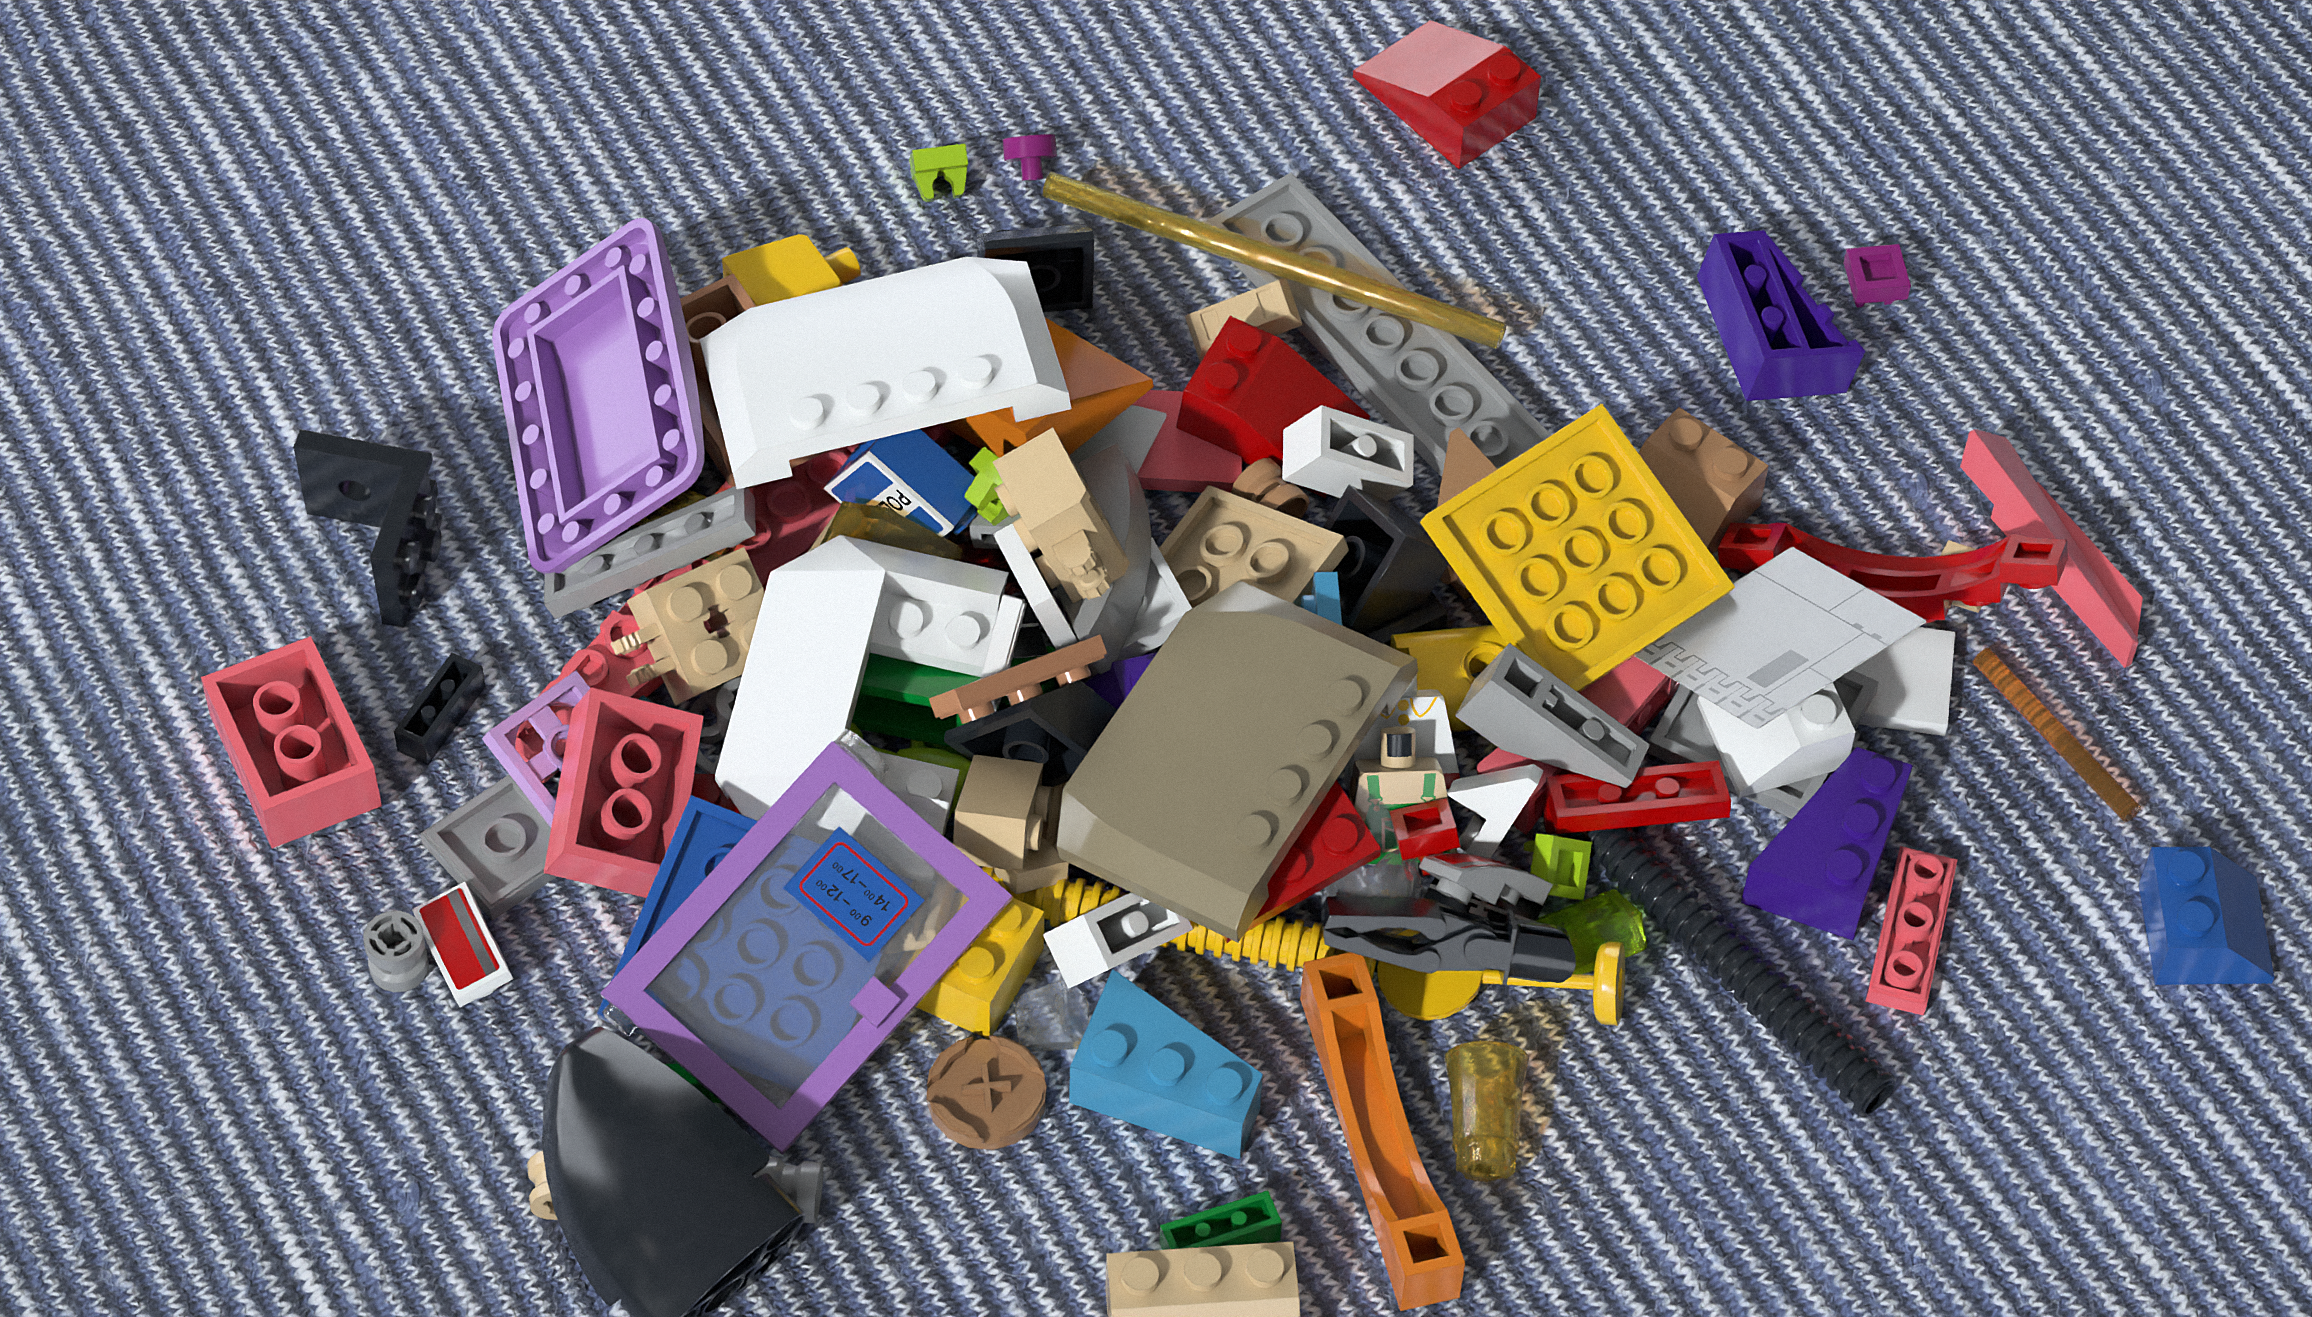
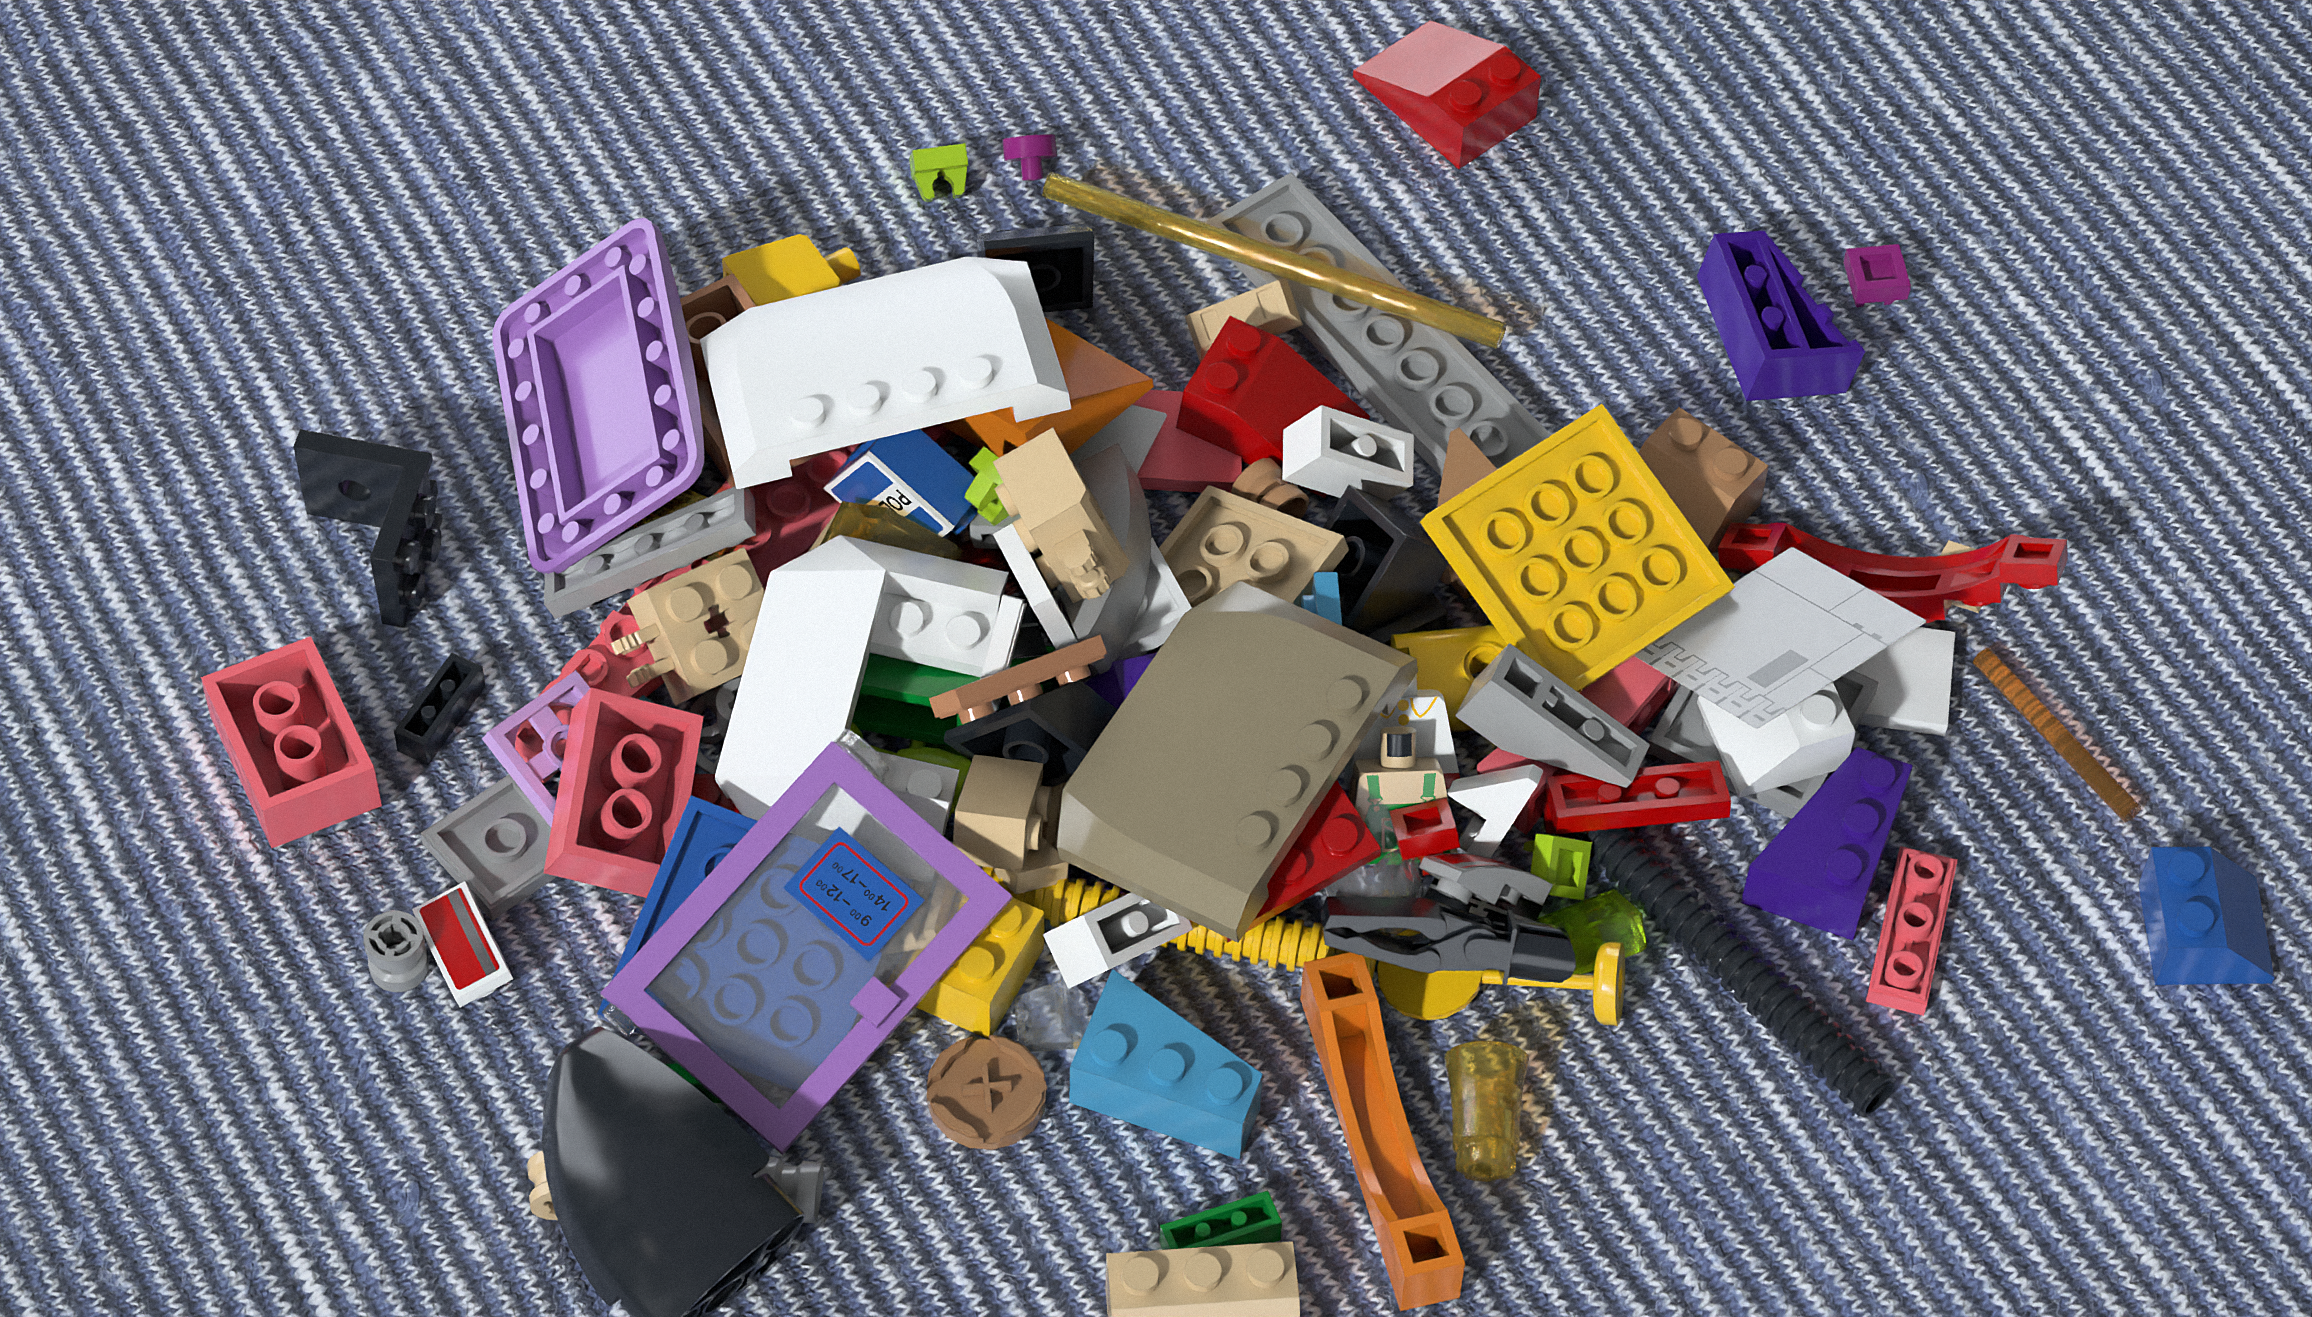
coral wedge [1960,429,2143,668] -> none

